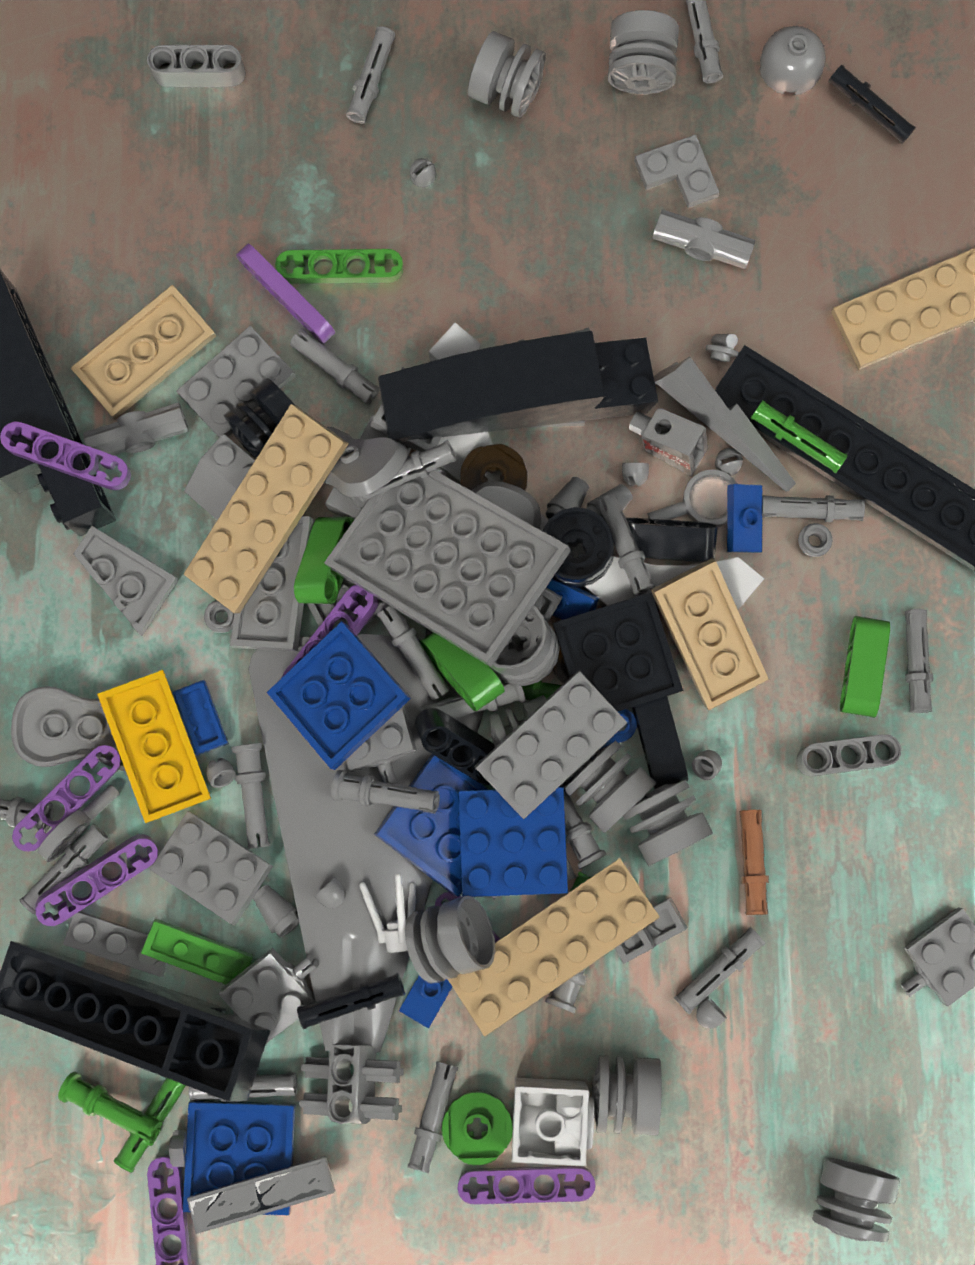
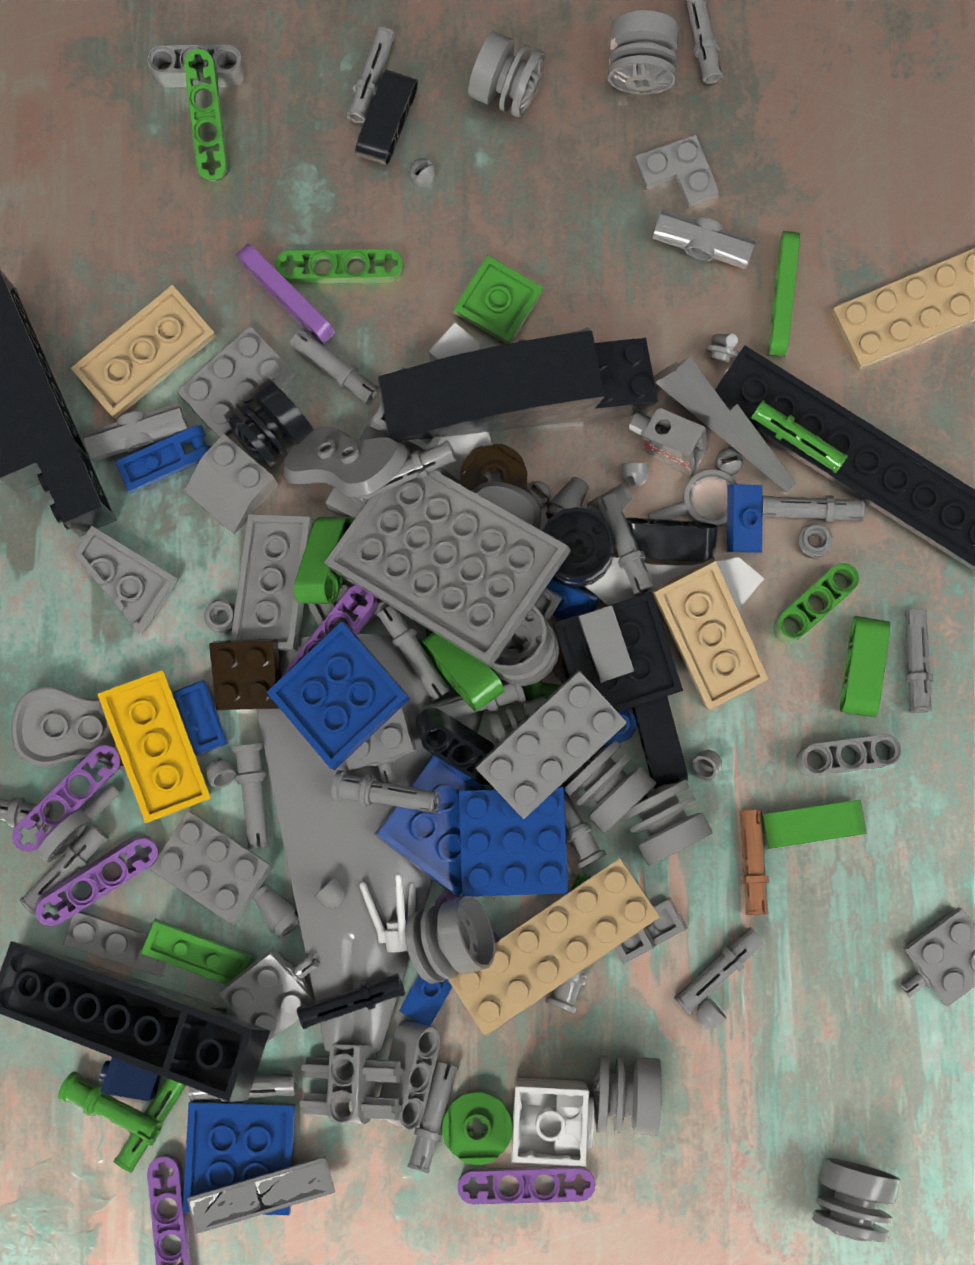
medium lavender beam [0,422,131,490] -> none
light grey tile [169,1130,187,1167] -> none
tan plate [183,404,349,613] -> none
light grey cylinder [760,26,826,95] -> none
black pin [828,65,916,144] -> none
none -> dark blue slope [99,1057,162,1101]
none -> blue plate [115,425,211,494]
none -> bright green beam [184,49,228,182]
none -> dark brown plate [209,639,281,710]
none -> black beam [355,69,418,166]
none -> light grey beam [379,1020,441,1130]
none -> bright green plate [453,255,544,344]
none -> light grey hinge [526,481,551,509]
none -> light grey tile [578,605,634,683]
none -> bright green beam [763,800,867,849]
none -> bright green beam [768,231,800,357]
none -> bright green beam [773,563,859,643]

